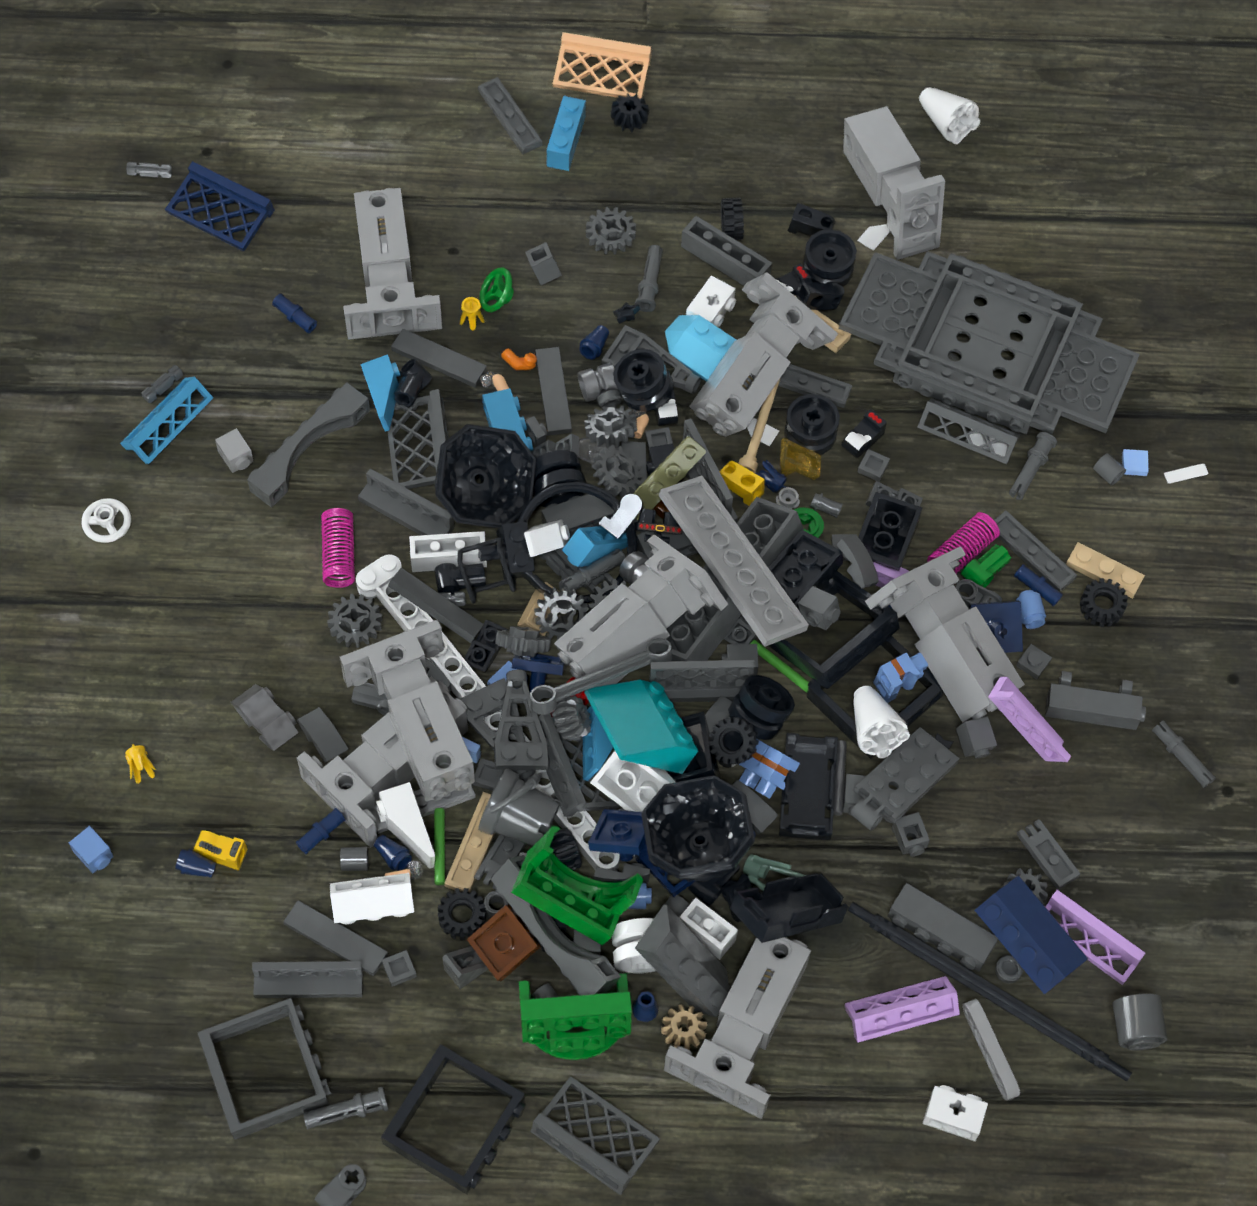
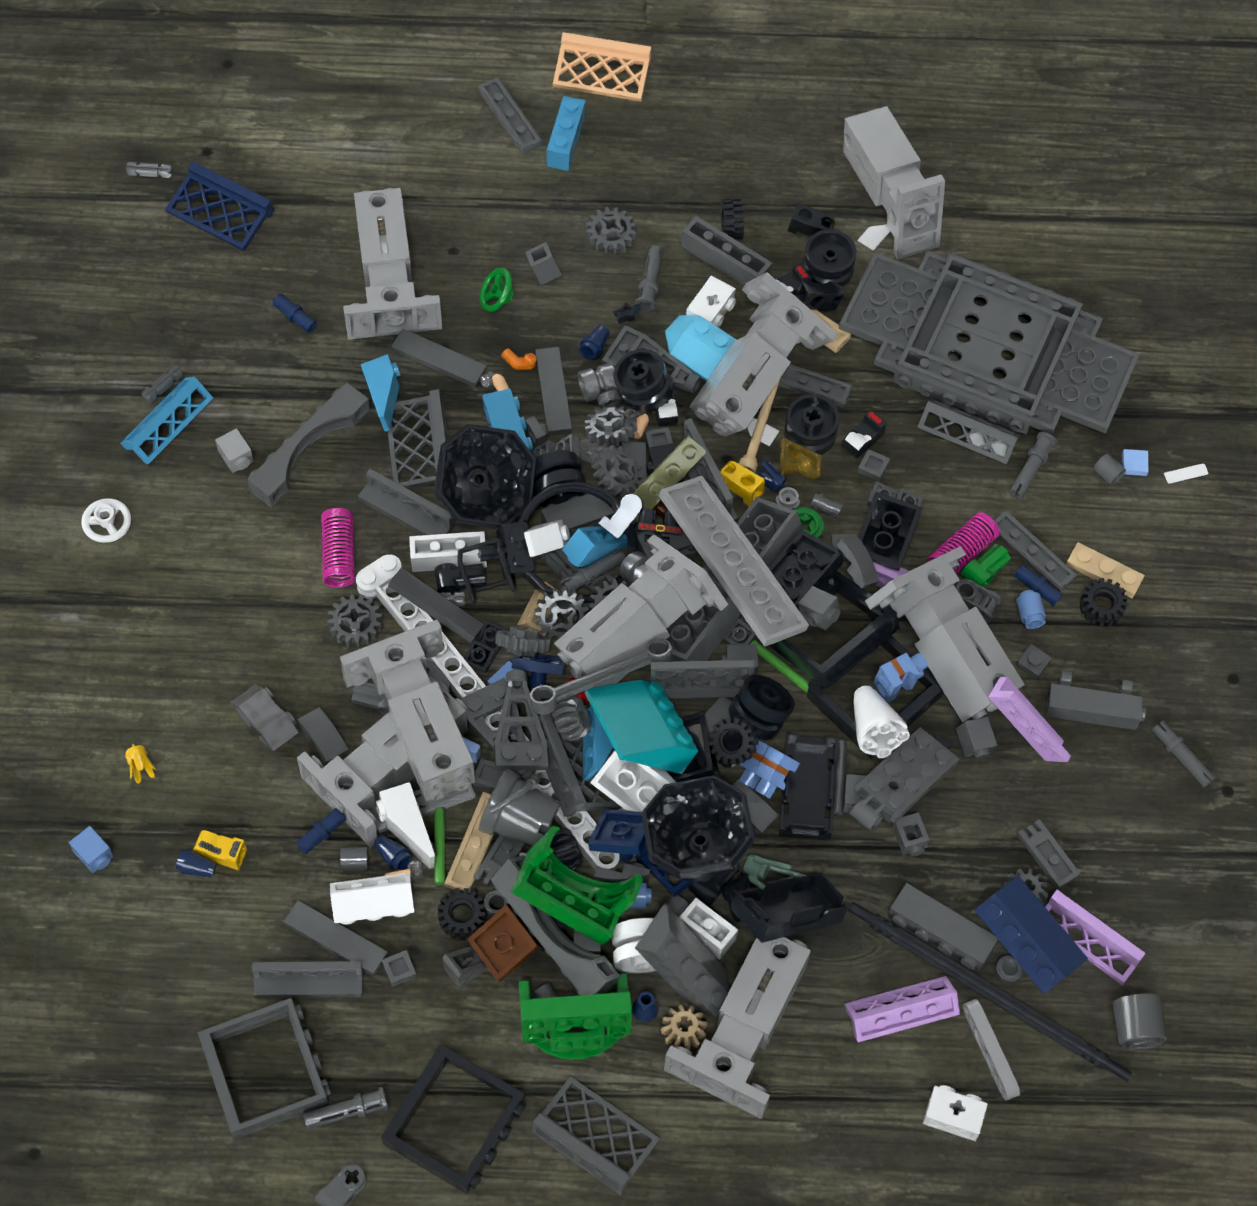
black piece [394,358,432,407] -> none
yellow piece [460,297,485,331] -> none
black gear [611,93,649,132] -> none
white cone [919,87,980,144] -> none
dark blue tile [969,601,1023,653] -> none

